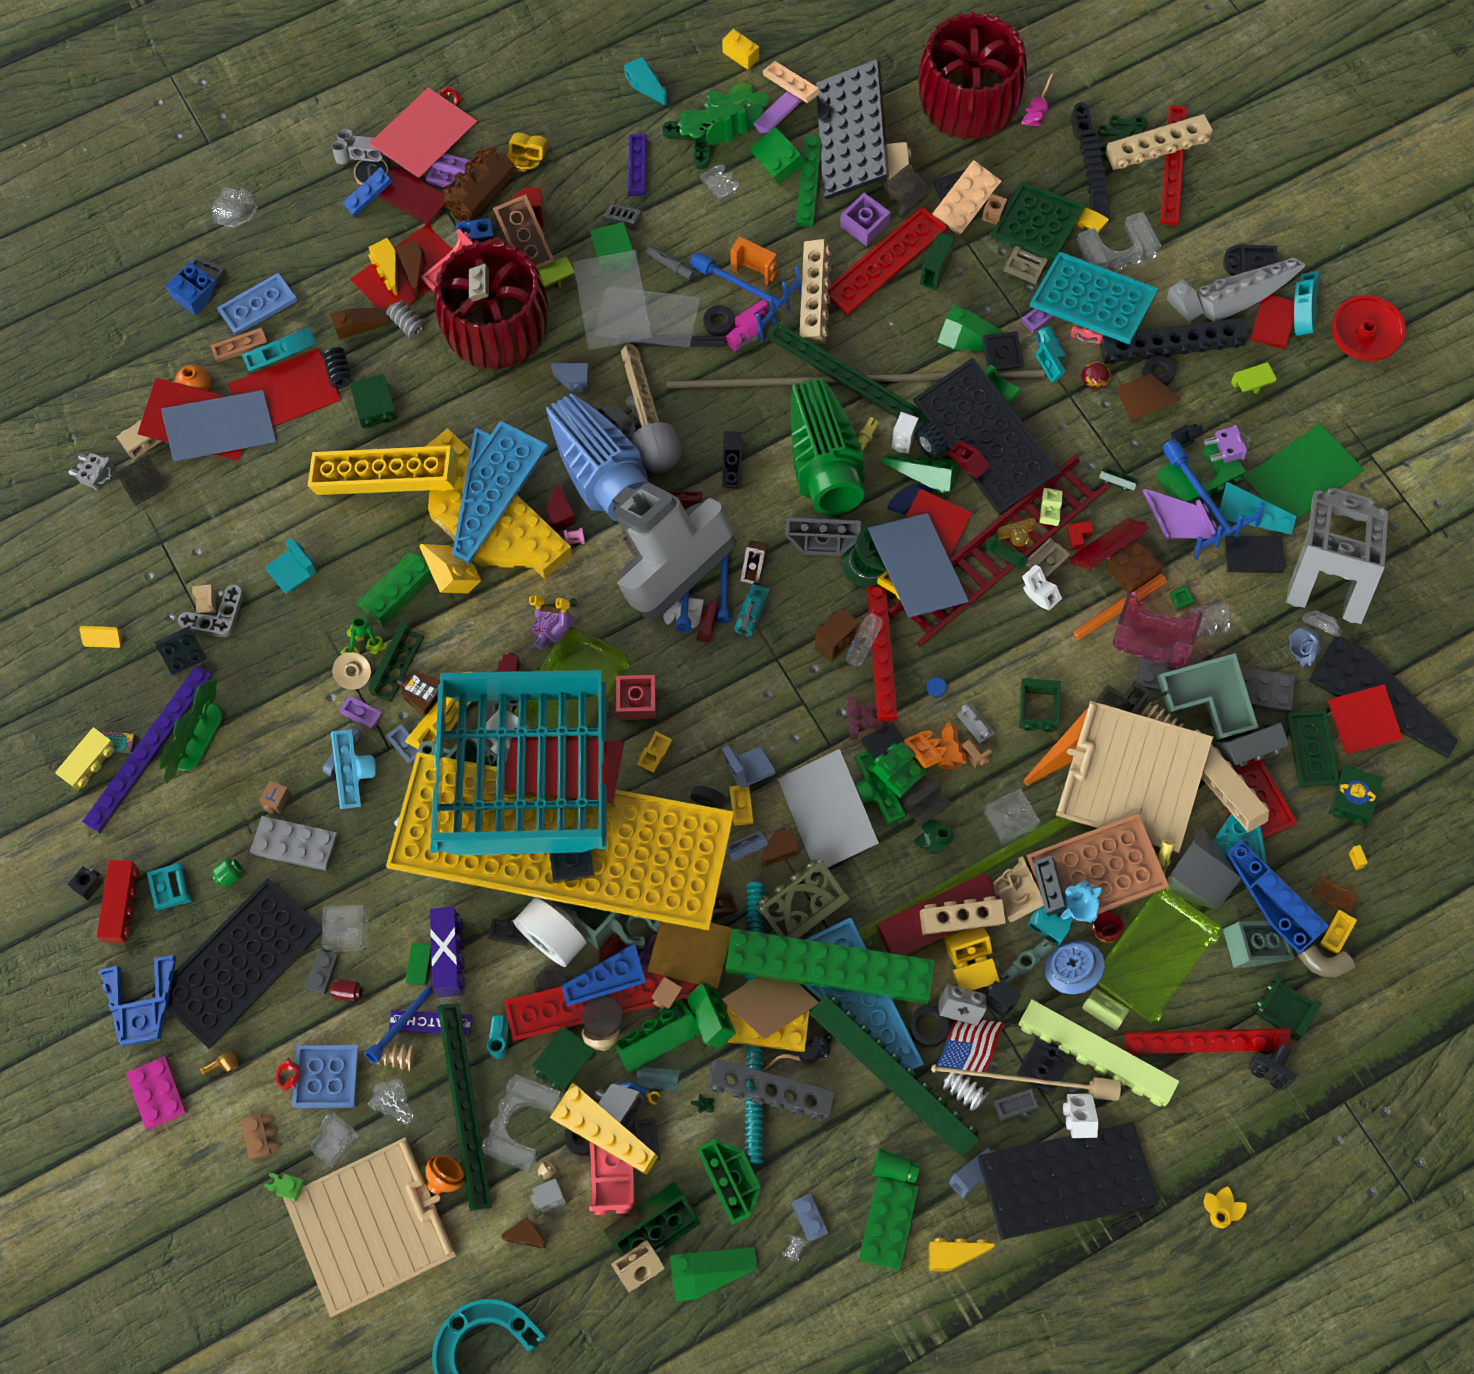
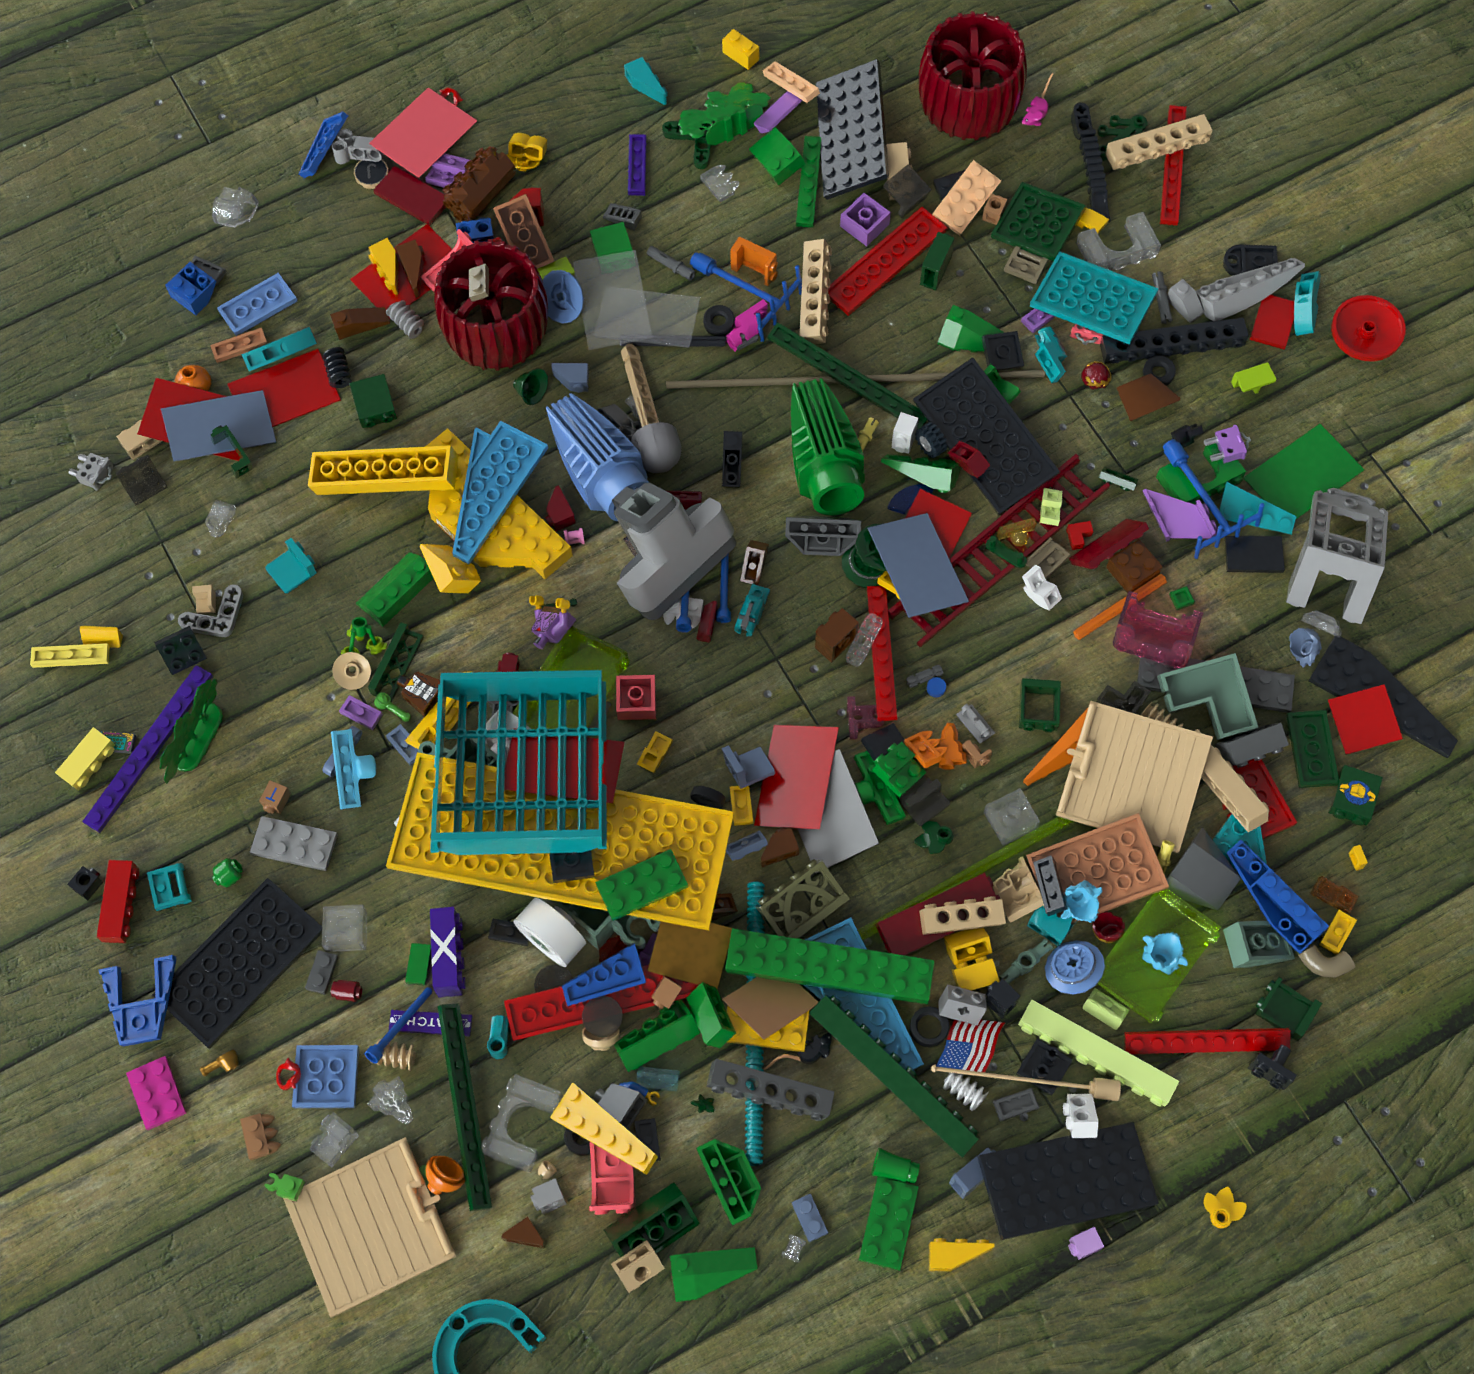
blue plate [343,167,393,217] -> none
dark green panel [532,1026,596,1093] -> none
clear plate [1189,603,1230,637] -> none
none -> light yellow plate [30,643,110,668]
none -> clear piece [205,500,236,537]
none -> dark green panel [210,425,252,479]
none -> blue wing [299,111,348,178]
none -> bright green piece [374,692,411,722]
none -> dark green hat [513,368,548,405]
none -> medium blue piece [543,270,584,323]
none -> green plate [595,849,688,921]
none -> piece [754,725,839,830]
none -> dark grey axle [906,665,943,688]
none -> lavender brick [1068,1227,1104,1260]
none -> medium azure hair [1142,932,1188,975]
none -> dark grey pin [1152,271,1173,324]

